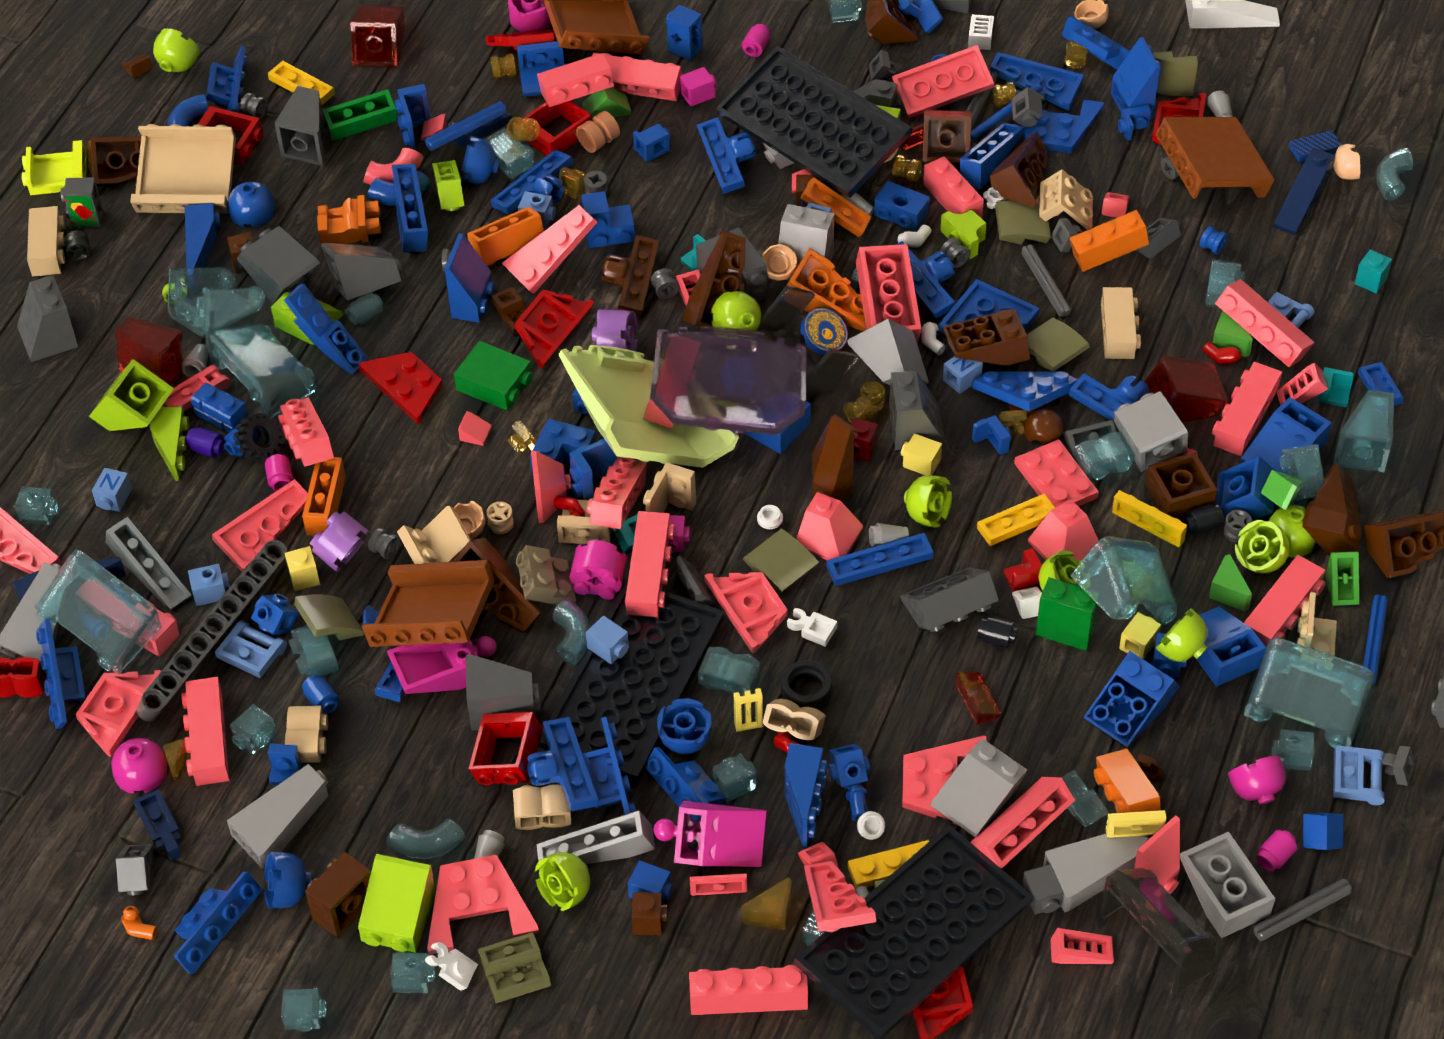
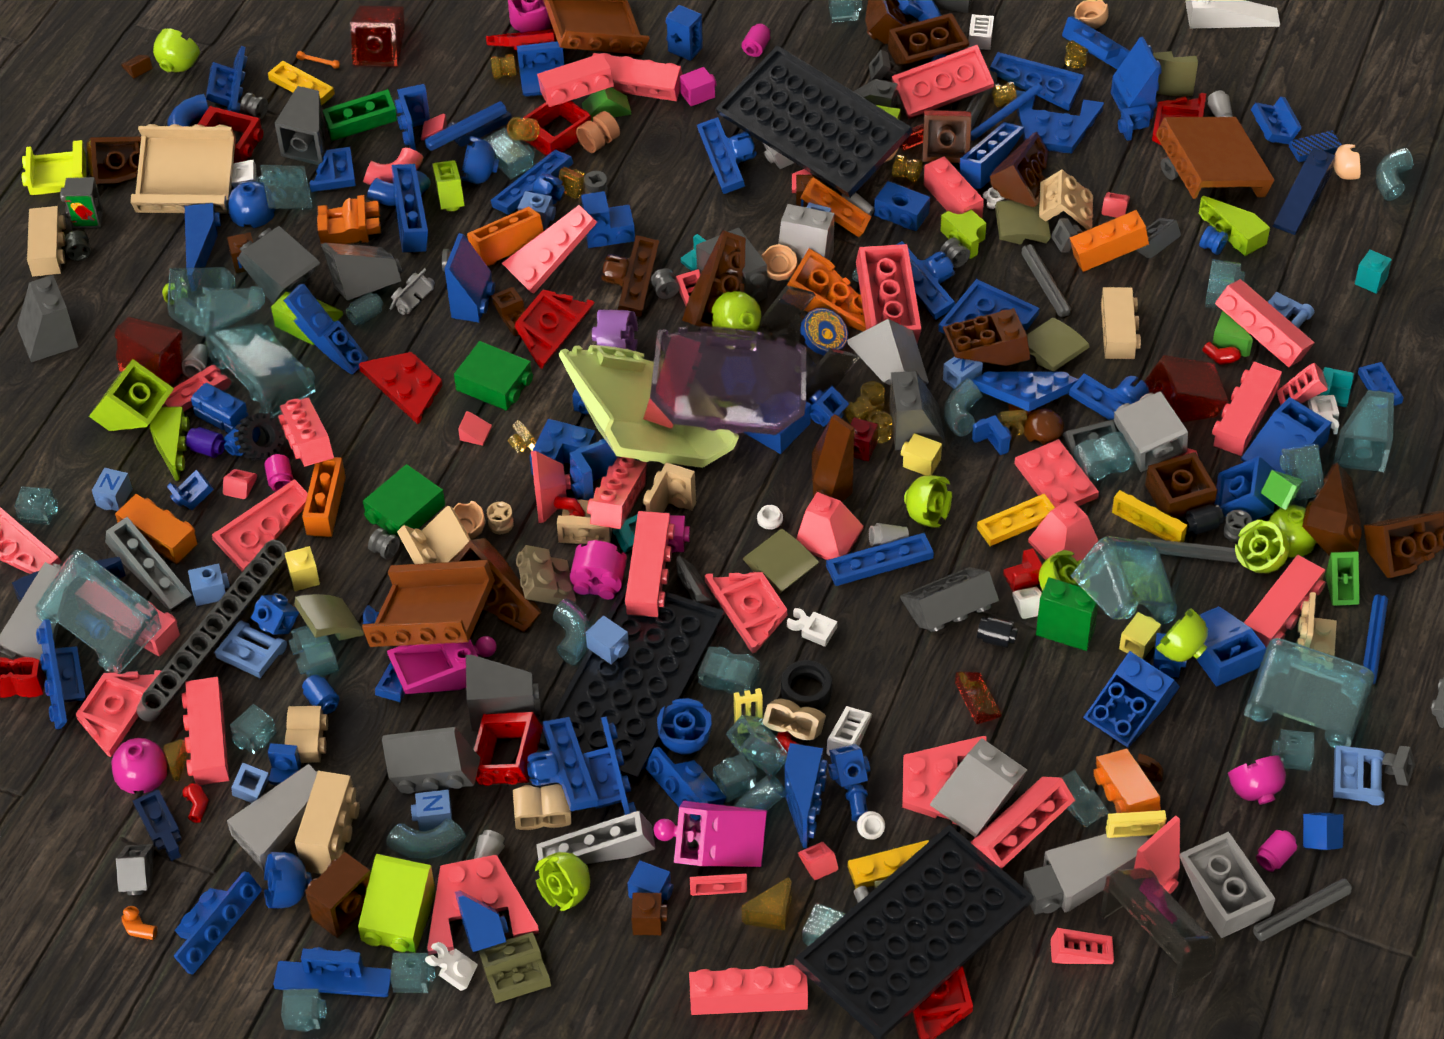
medium lavender brick [310,511,370,572] -> none
blue brick [633,123,671,162] -> none
coral wing [804,861,876,932] -> none
white arm [897,225,931,248] -> none
white arm [921,322,946,355] -> none
dark grey brick [1012,87,1045,128] -> none
bright green slope [1209,554,1252,611] -> none
none -> orange brick [115,494,197,564]
none -> blue bracket [167,470,214,510]
none -> red arm [182,783,209,823]
none -> coral slope [223,469,257,499]
none -> medium blue brick [231,763,269,803]
none -> white plate [232,160,256,188]
none -> clear light blue hinge [257,165,313,209]
none -> blue bracket [273,947,392,997]
none -> tan brick [295,771,360,874]
none -> orange hinge [296,51,340,69]
none -> blue wing [309,147,356,192]
none -> green brick [363,464,445,542]
none -> dark grey slope [382,727,481,794]
none -> light grey hinge [389,268,435,315]
none -> medium blue brick [411,790,453,832]
none -> blue slope [455,891,509,952]
none -> clear light blue slope [726,715,788,776]
none -> clear light blue cylinder [734,774,786,811]
none -> blue brick [809,386,849,427]
none -> white slope [827,706,872,756]
none -> clear yellow wheel [868,411,893,443]
none -> reddish brown slope [888,13,969,64]
none -> clear light blue cylinder [944,378,982,436]
none -> dark grey axle [1135,537,1238,563]
none -> lime slope [1199,196,1270,256]
none -> blue bracket [1251,97,1301,144]
none -> white plate [1308,395,1339,434]

